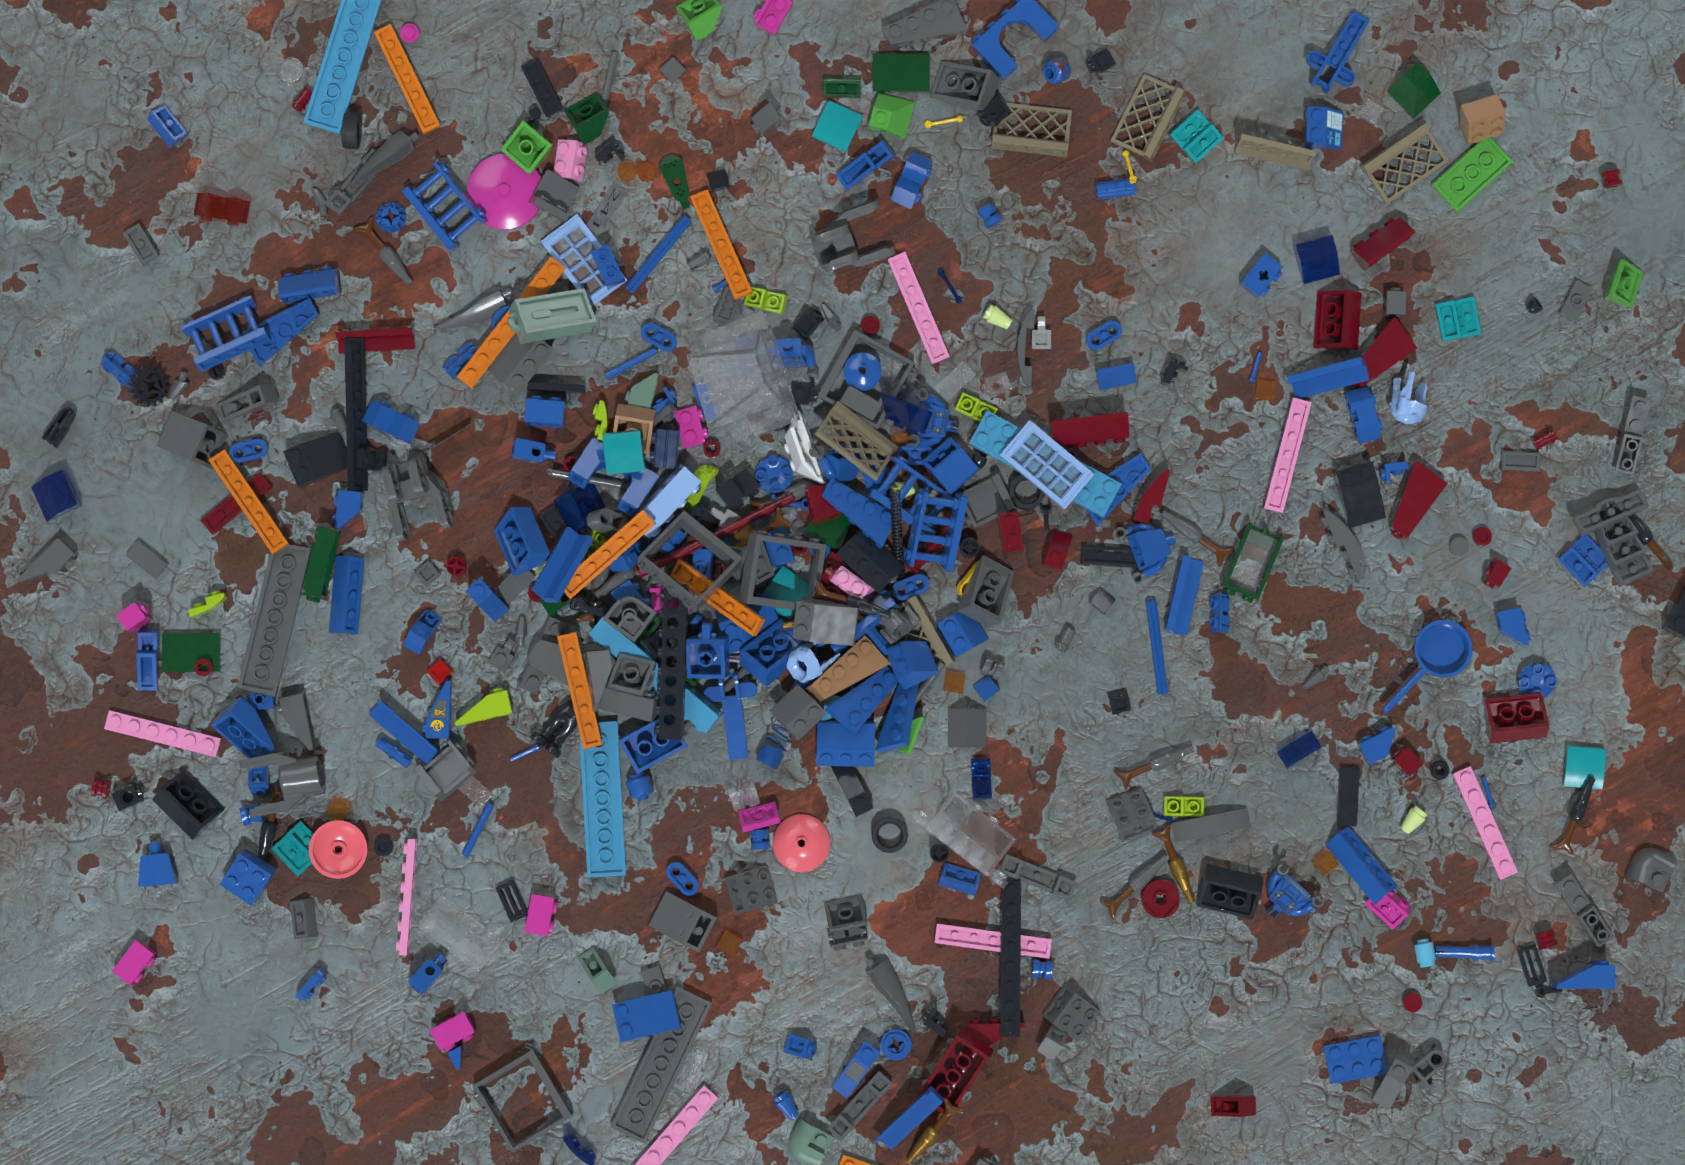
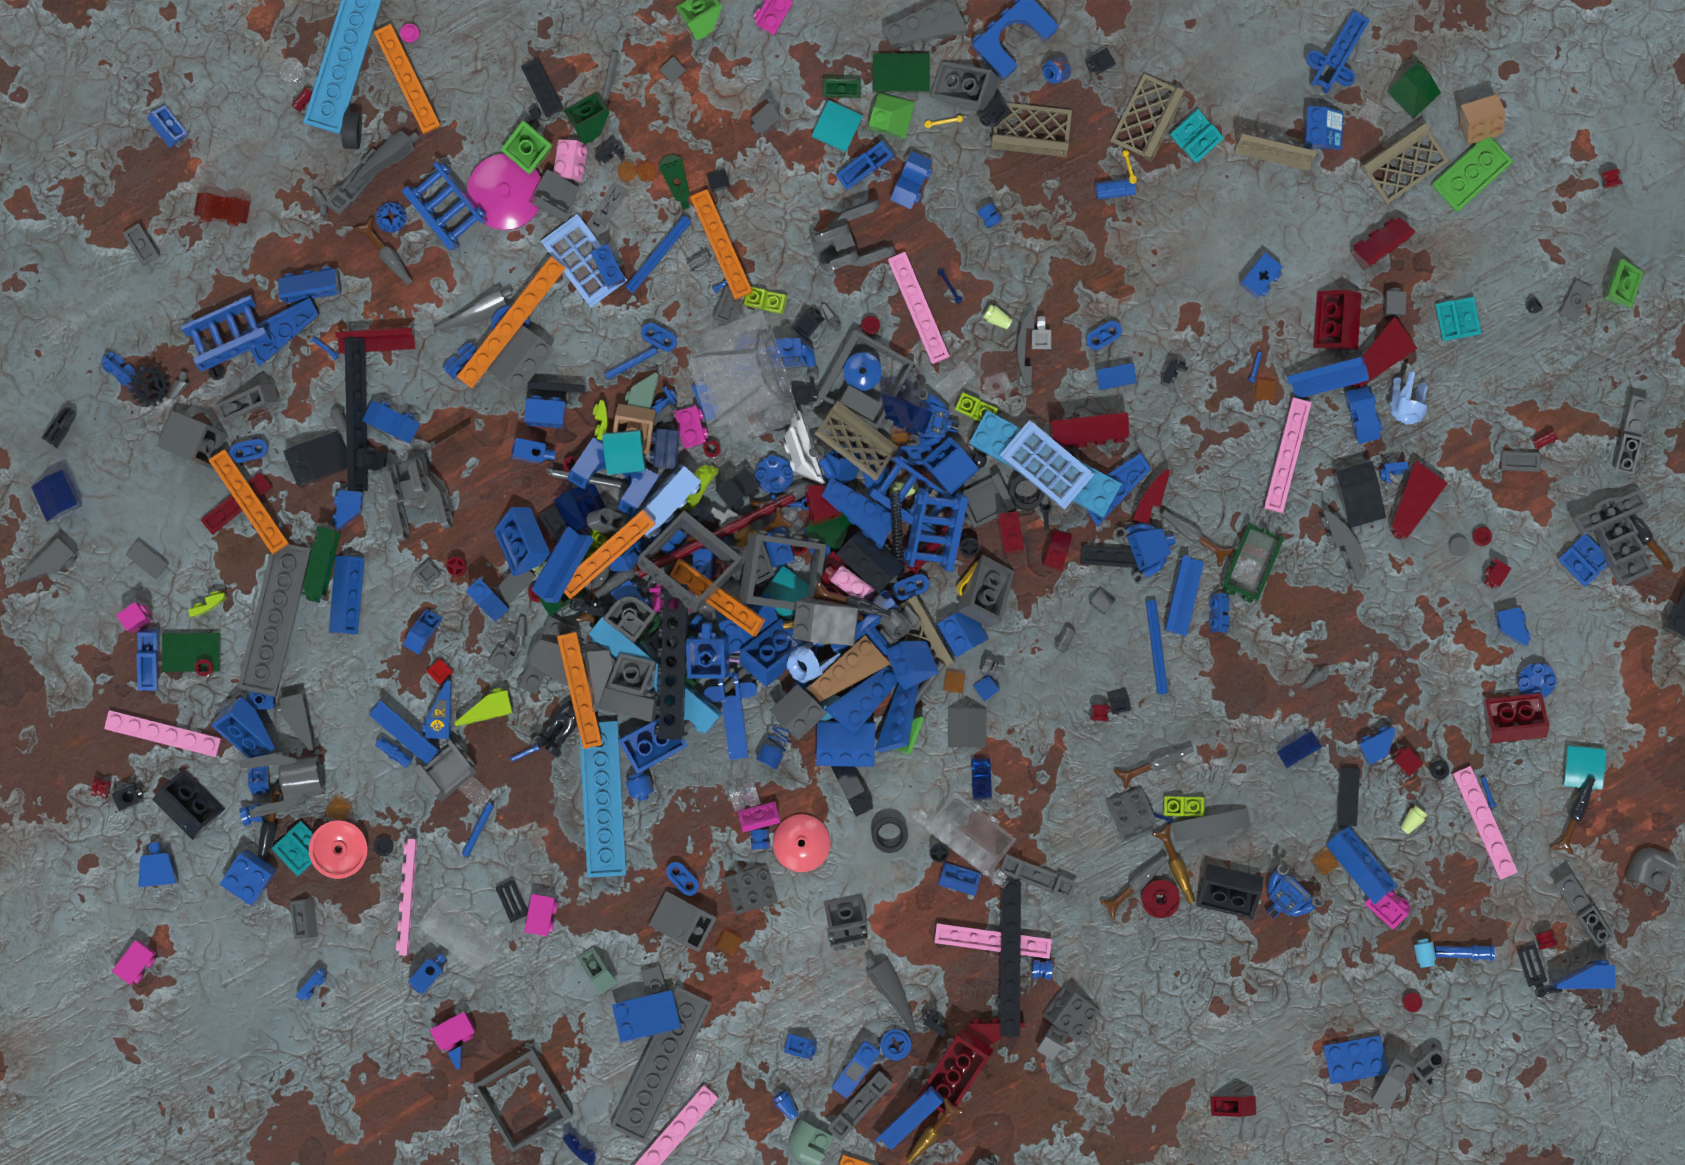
sand green piece [508,288,597,344] -> none
clear blue slope [1293,235,1340,285] -> none
blue piece [1383,620,1472,713] -> none
none -> blue piece [312,337,340,360]
none -> dark red wheel [1090,705,1110,722]

